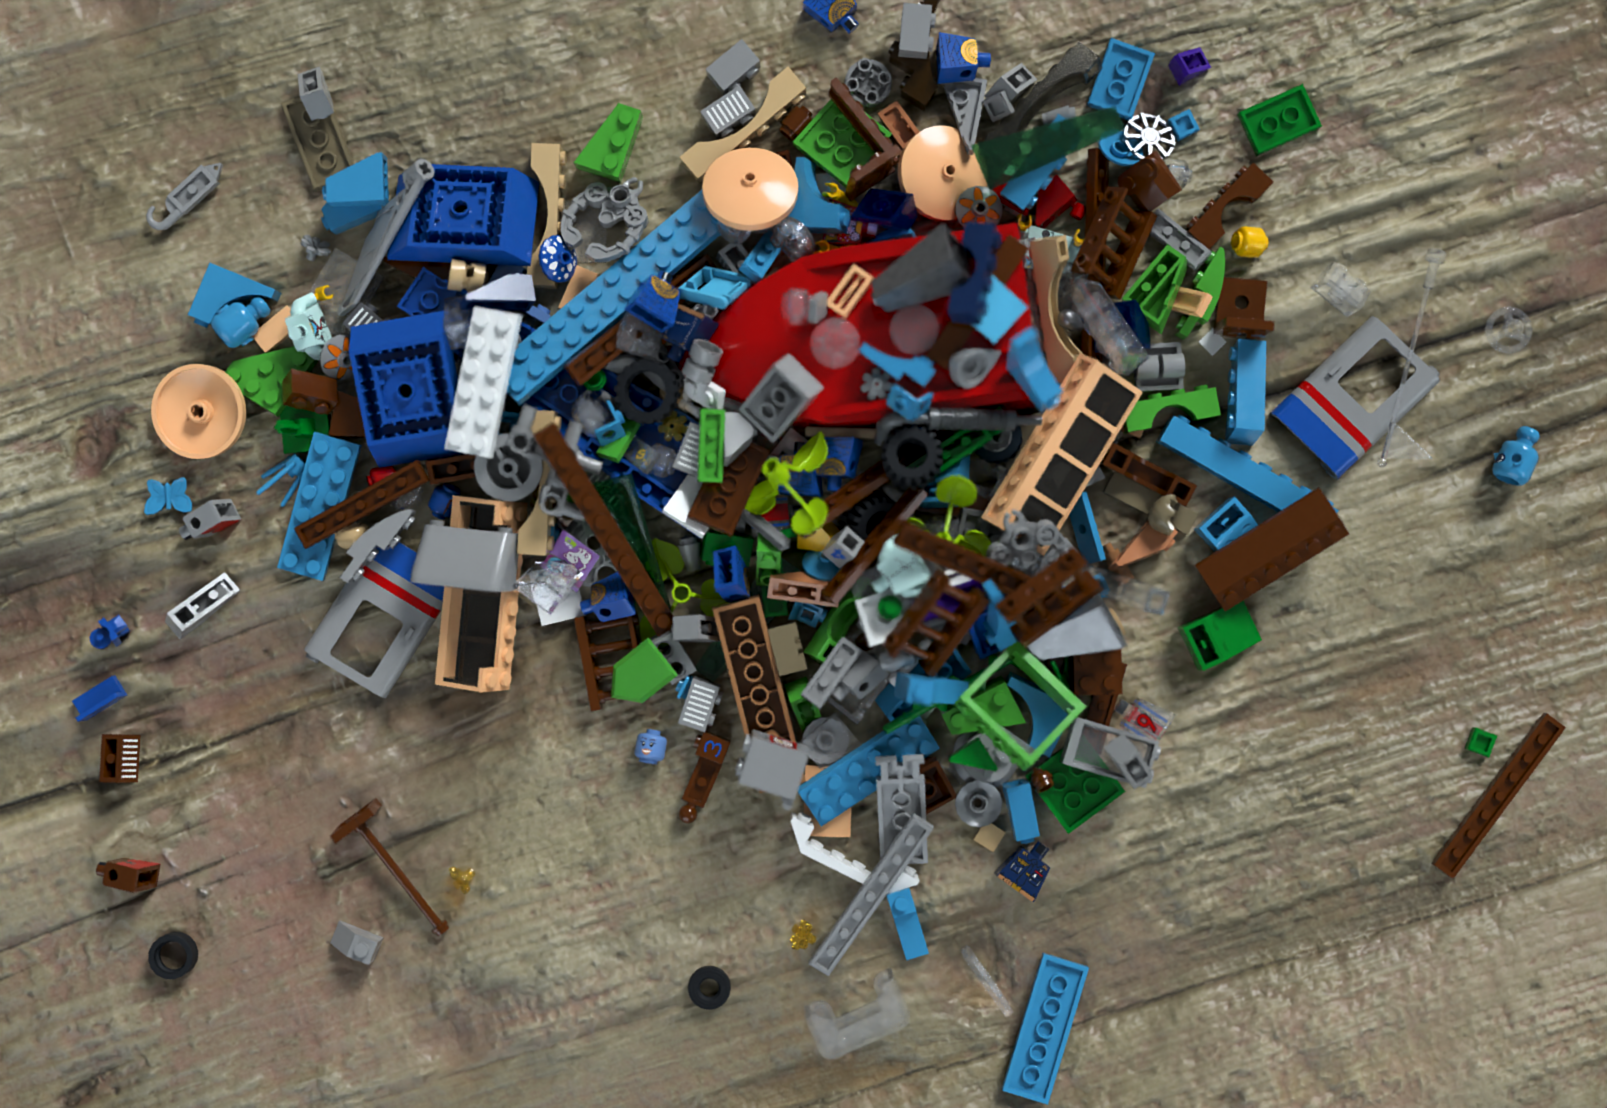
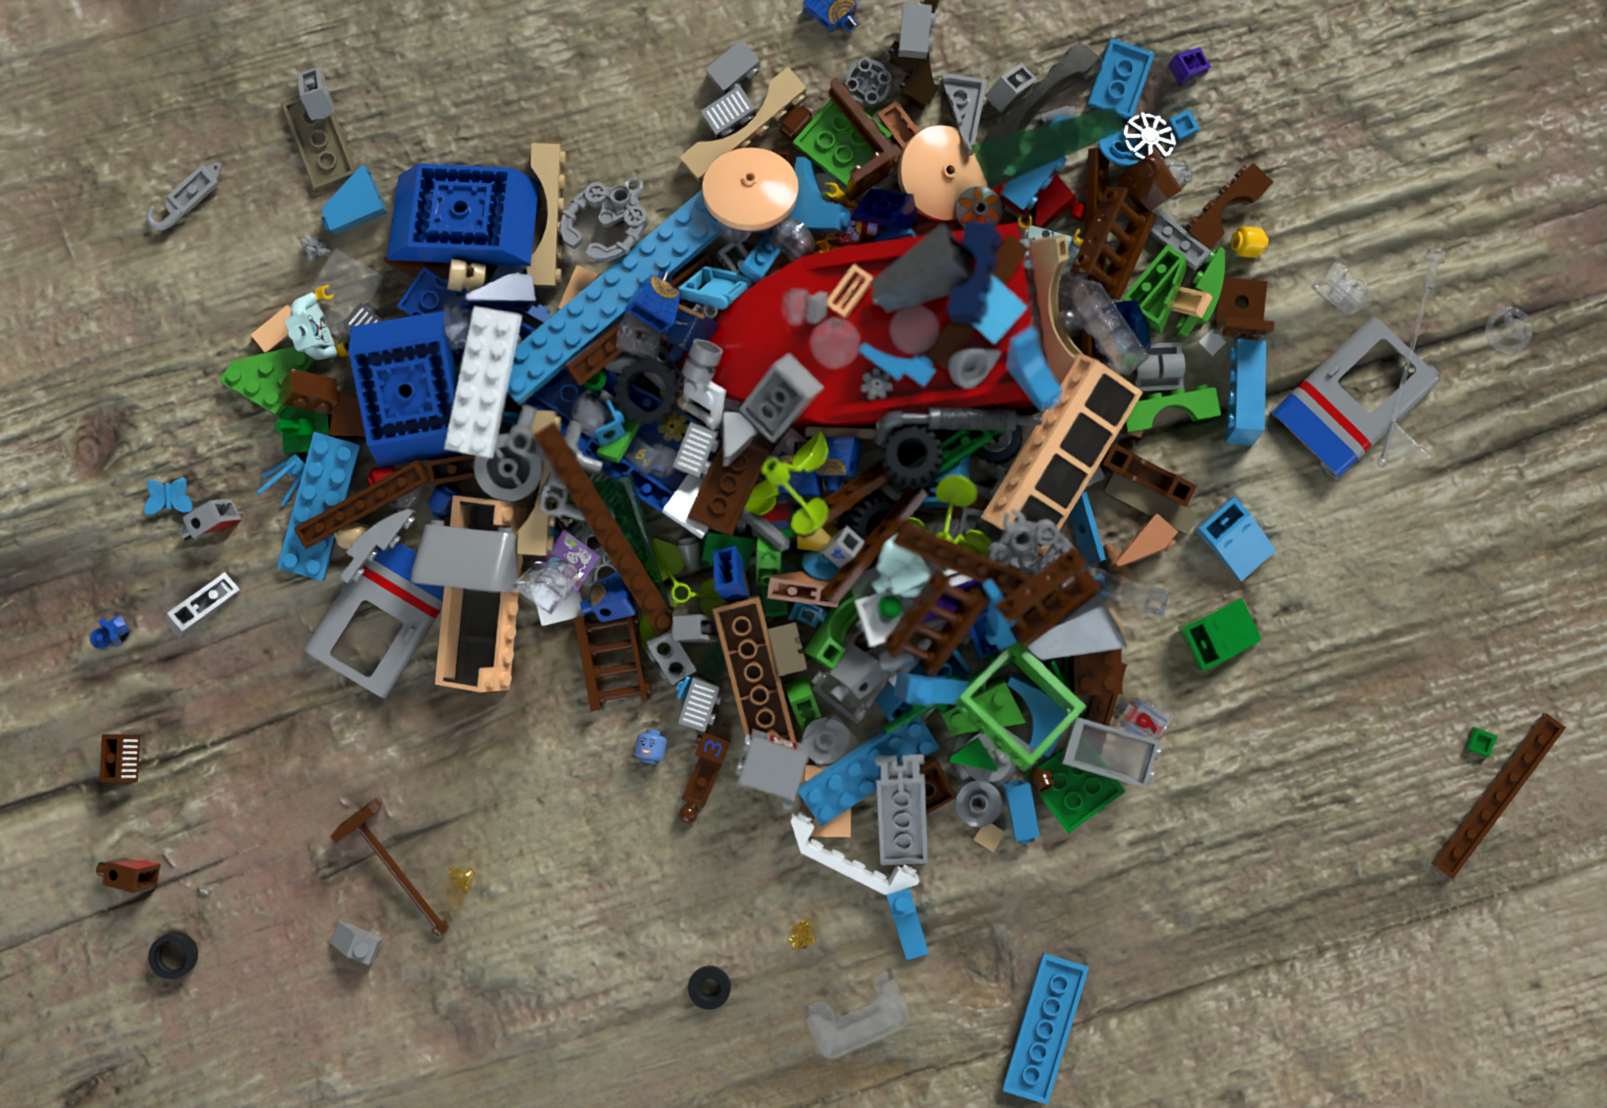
blue panel [72,675,127,722] -> none
light nougat dish [151,364,246,459] -> none
dark azure arch [188,263,281,328] -> none
dark azure piece [211,296,271,348] -> none
light grey dish [319,334,353,380] -> none
dark azure slope [322,152,389,207] -> none
light grey wing [337,159,434,316] -> none
blue dish [539,235,577,283] -> none
bright green wedge [573,103,643,183] -> none
bright green tile [611,637,678,703] -> none
bright green plate [697,408,725,483] -> none
light grey tile [800,636,862,709] -> none
light grey tile [809,813,933,976] -> none
dark azure bracket [886,385,934,422] -> none
blue torso [936,32,991,84] -> none
clear tile [961,945,1013,1018] -> none
light grey tile [982,90,1015,122] -> none
torso [994,841,1050,902] -> none
light grey slope [1104,733,1153,790] -> none
dark tan hair [1148,494,1178,536] -> none
dark azure brick [1156,415,1339,513] -> none
reddish brown slope [1195,487,1349,611] -> none
green tile [1237,84,1322,157] -> none
dark azure piece [1492,426,1540,486] -> none

